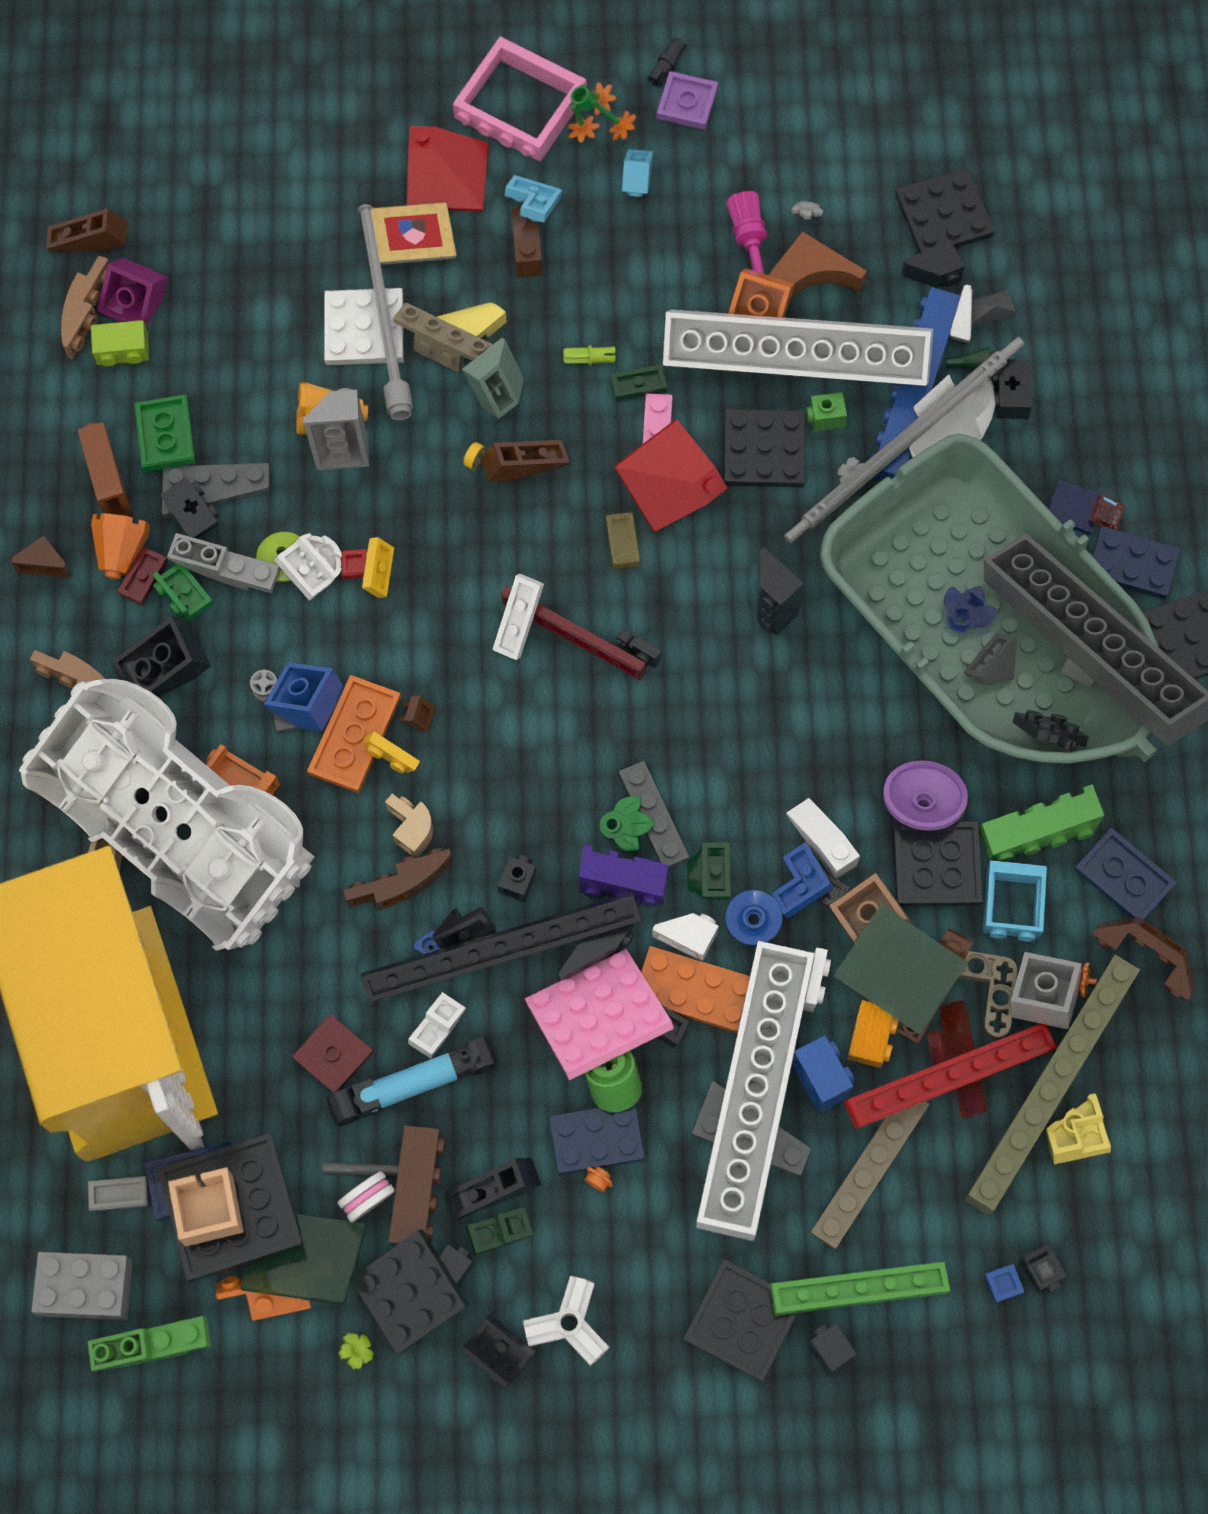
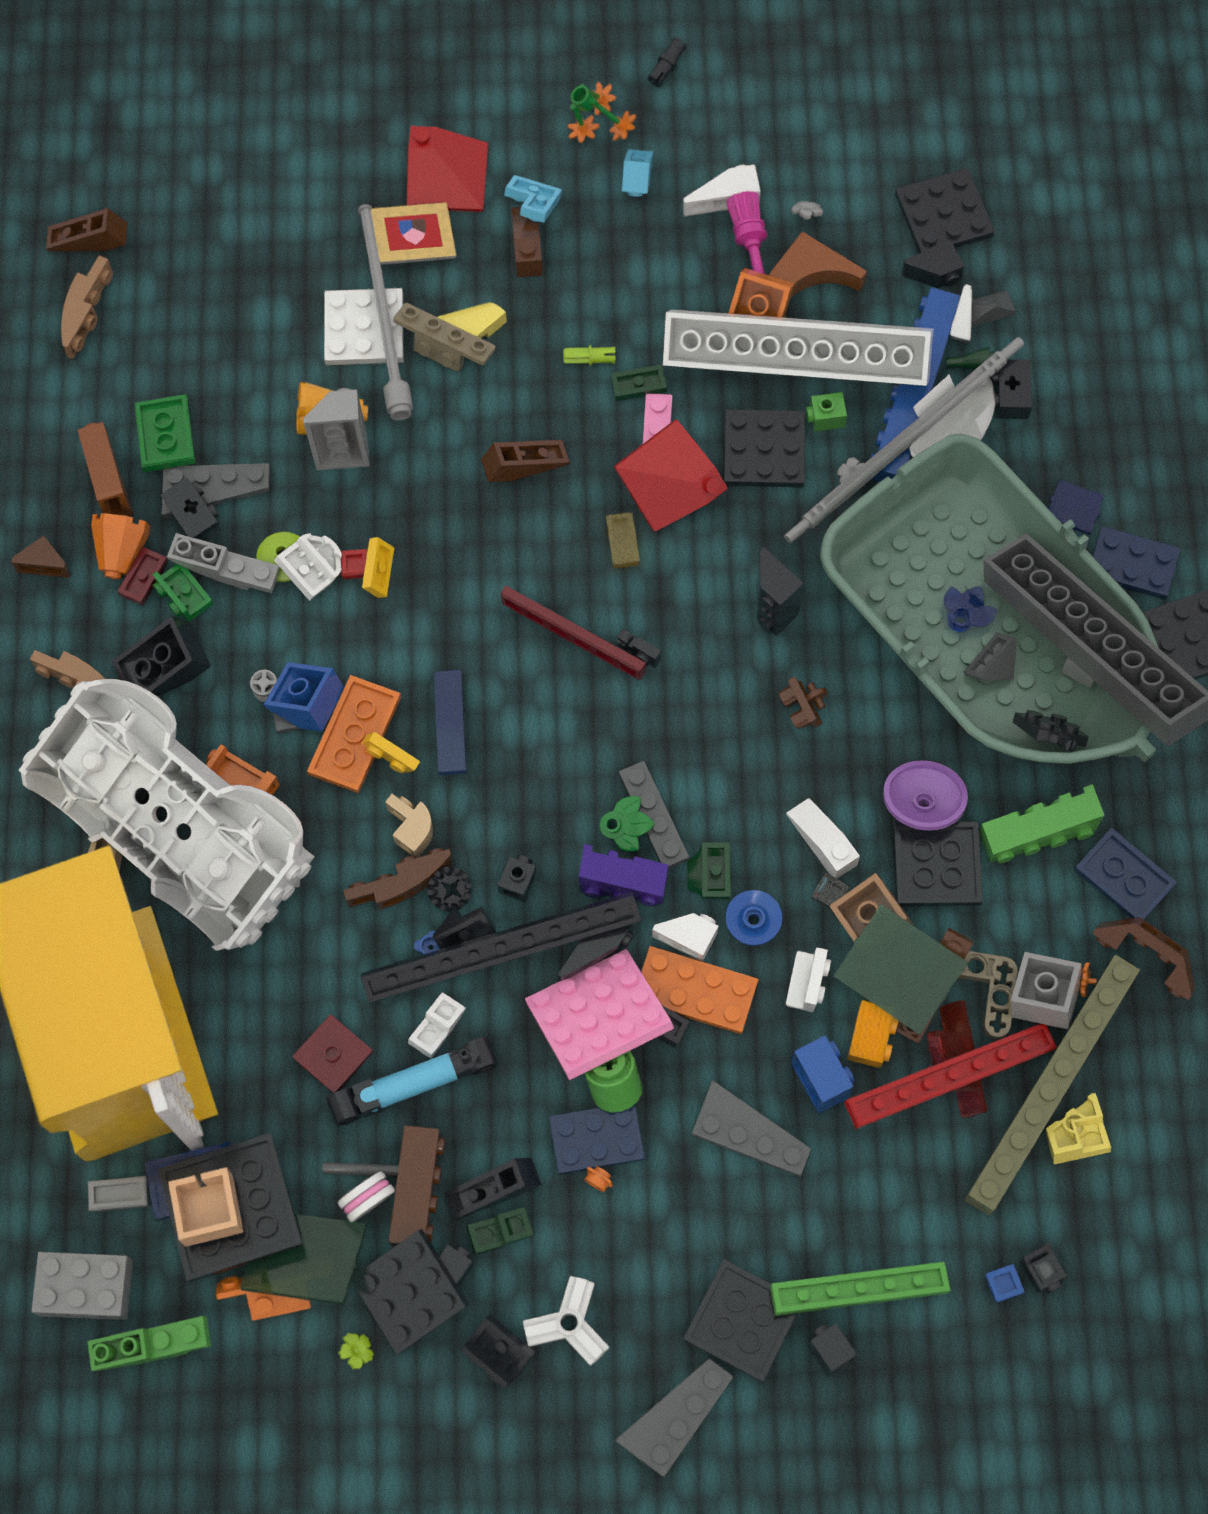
lime piece [91,320,149,366] -> none
magenta slope [97,258,168,327] -> none
reddish brown tile [400,696,436,732] -> none
bright pink window [453,37,587,162] -> none
sand green slope [462,338,524,419] -> none
yellow tile [463,442,486,470] -> none
white plate [492,574,544,660] -> none
medium lavender plate [657,71,718,130] -> none
white brick [696,941,814,1241] -> none
blue plate [771,842,834,919] -> none
dark tan plate [810,1102,930,1250] -> none
medium azure window [982,860,1047,942] -> none
clear red tile [1090,494,1125,530] -> none
none -> black gear [427,867,473,912]
none -> dark blue slope [434,670,466,776]
none -> dark grey wing [615,1359,733,1477]
none -> white slope [683,165,760,216]
none -> reddish brown hips [779,677,828,729]

